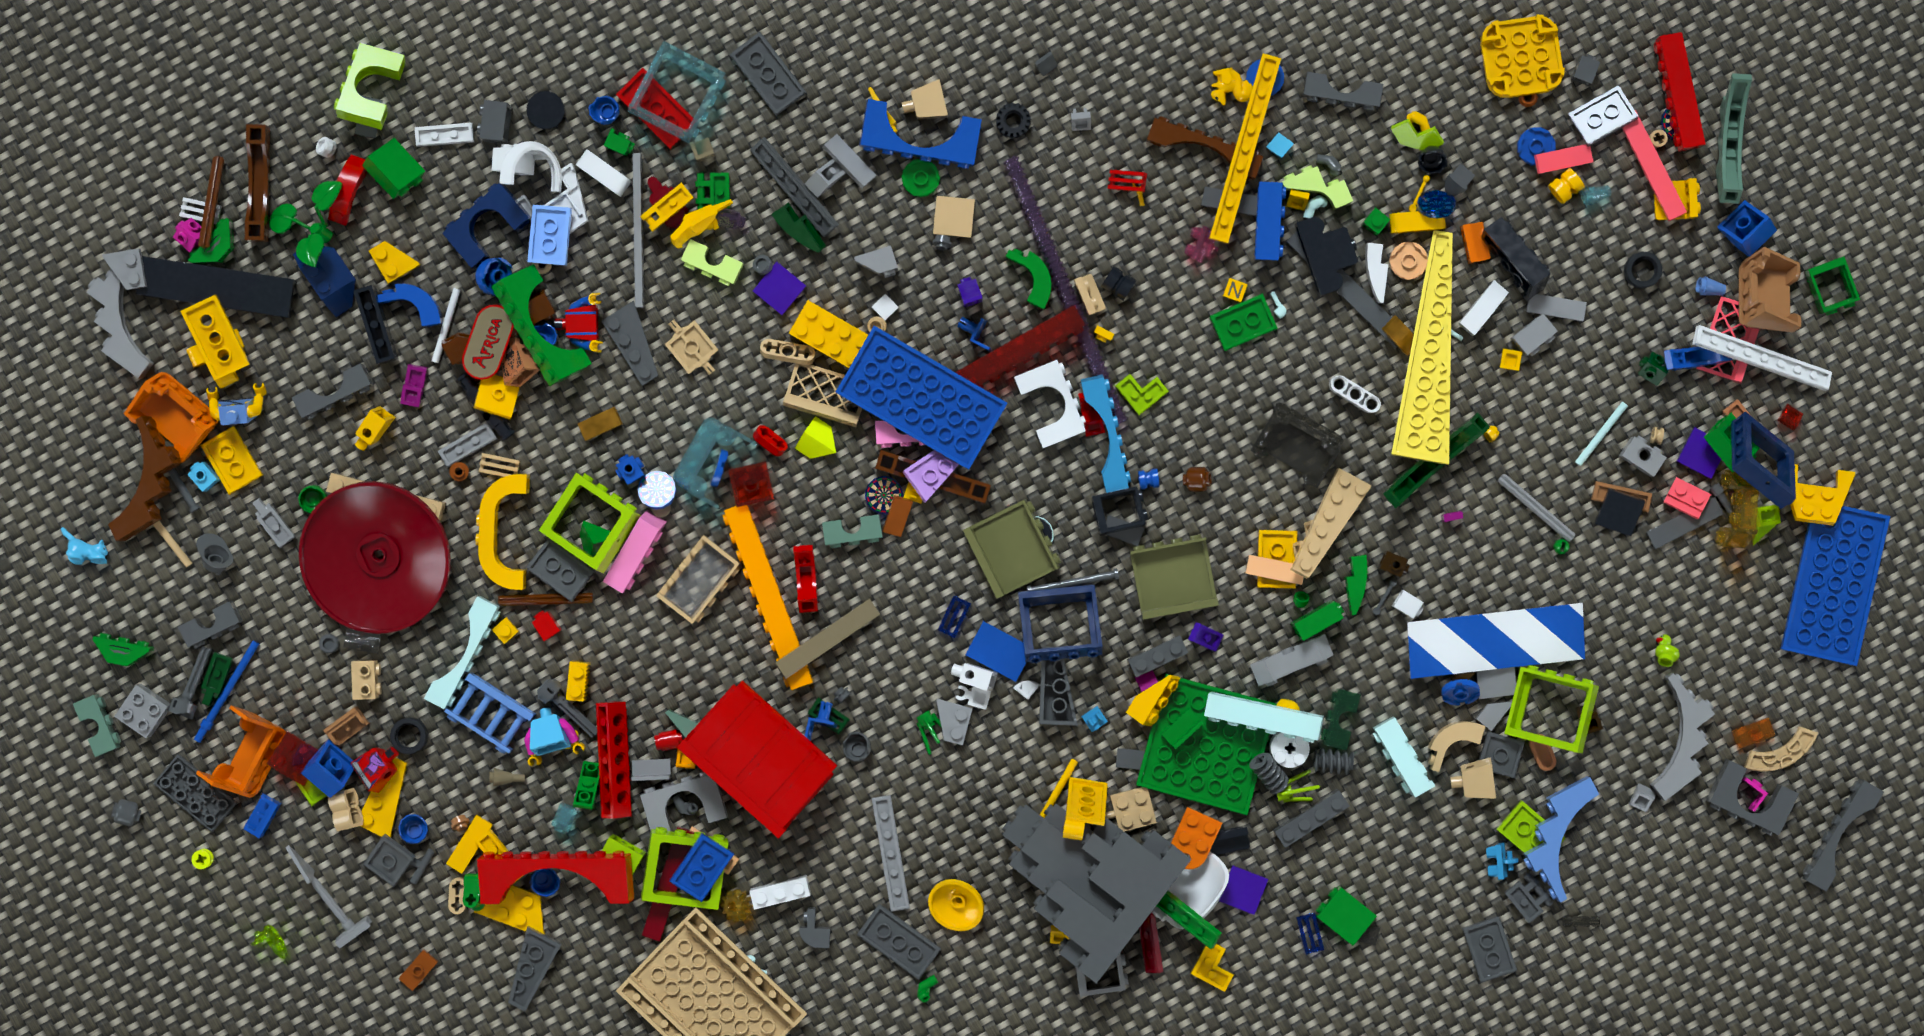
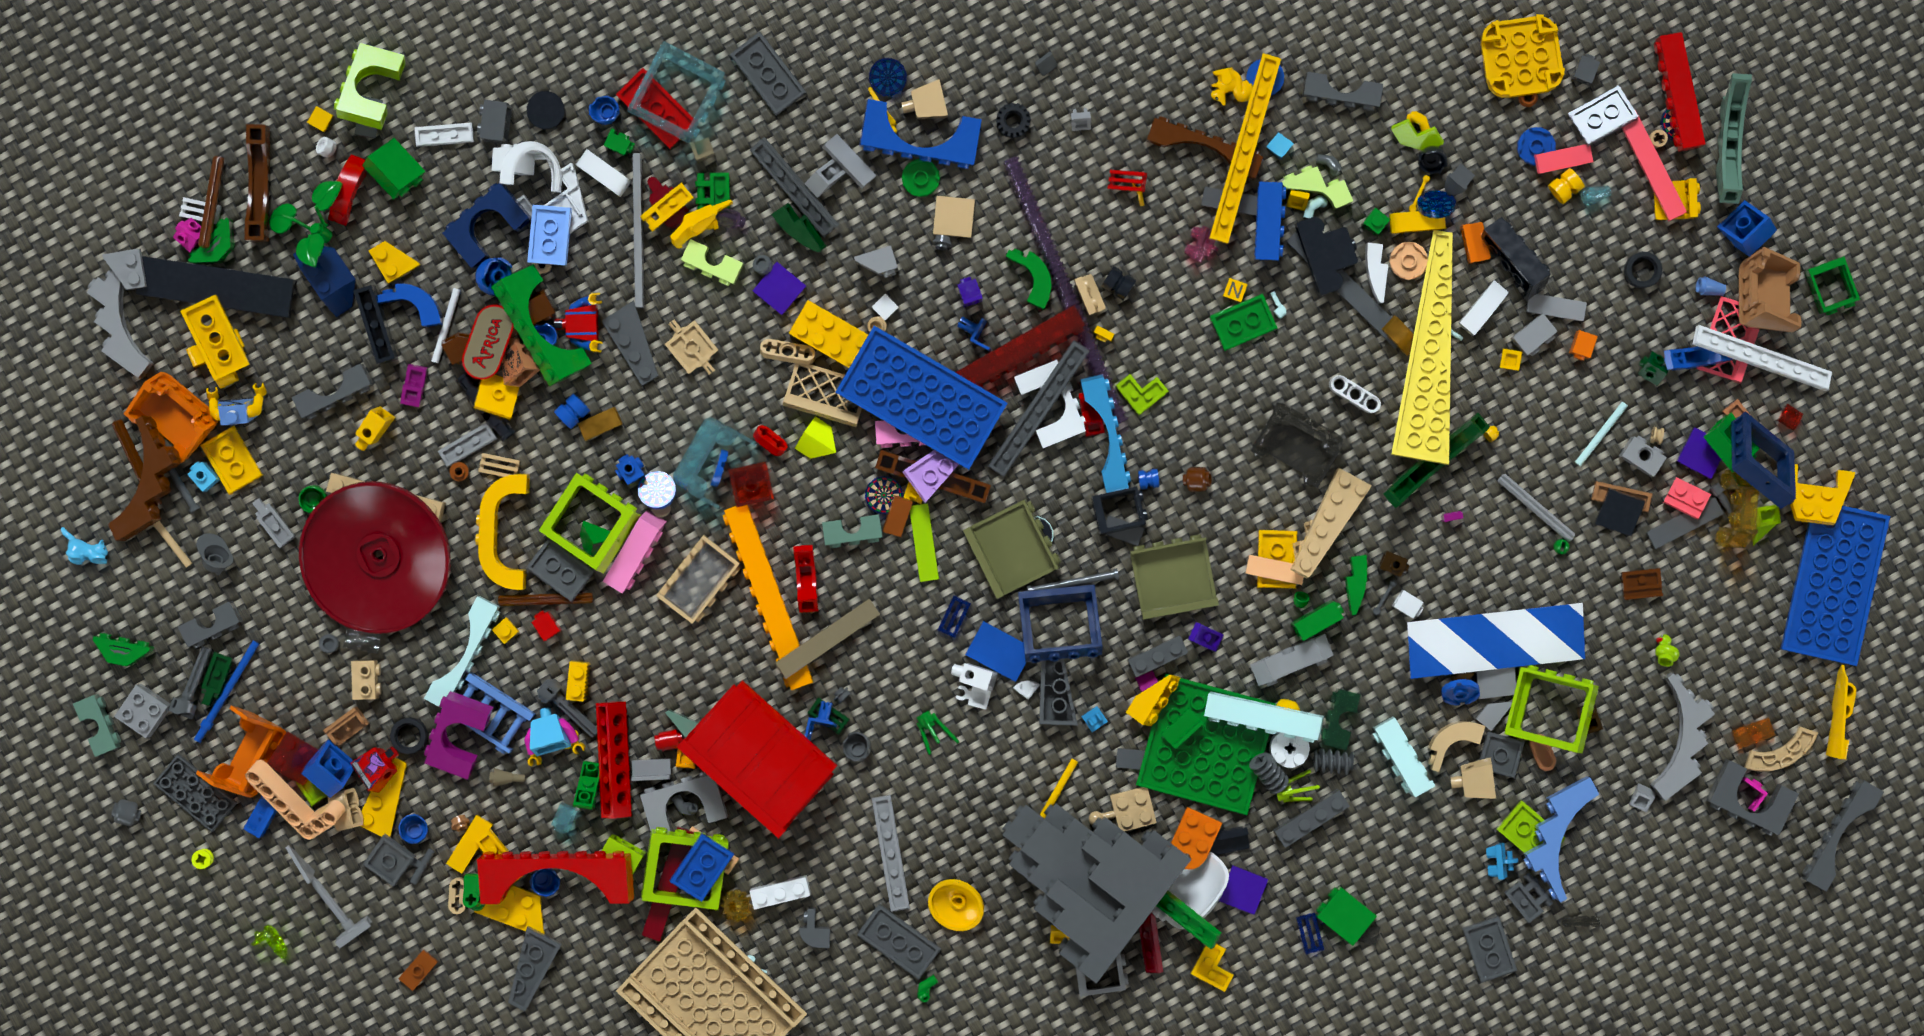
light grey wing [936,699,973,745] -> none
yellow hinge [1063,777,1107,841] -> none
none -> reddish brown axle [112,420,162,507]
none -> light nougat beam [245,760,345,840]
none -> yellow tile [307,106,334,132]
none -> magenta arch [424,691,493,780]
none -> blue wheel [554,393,590,429]
none -> clear blue tile [869,58,907,96]
none -> lime tile [910,503,939,582]
none -> dark grey tile [988,340,1090,477]
none -> orange brick [1569,330,1598,361]
none -> reddish brown plate [1621,568,1663,600]
none -> yellow panel [1826,665,1856,759]

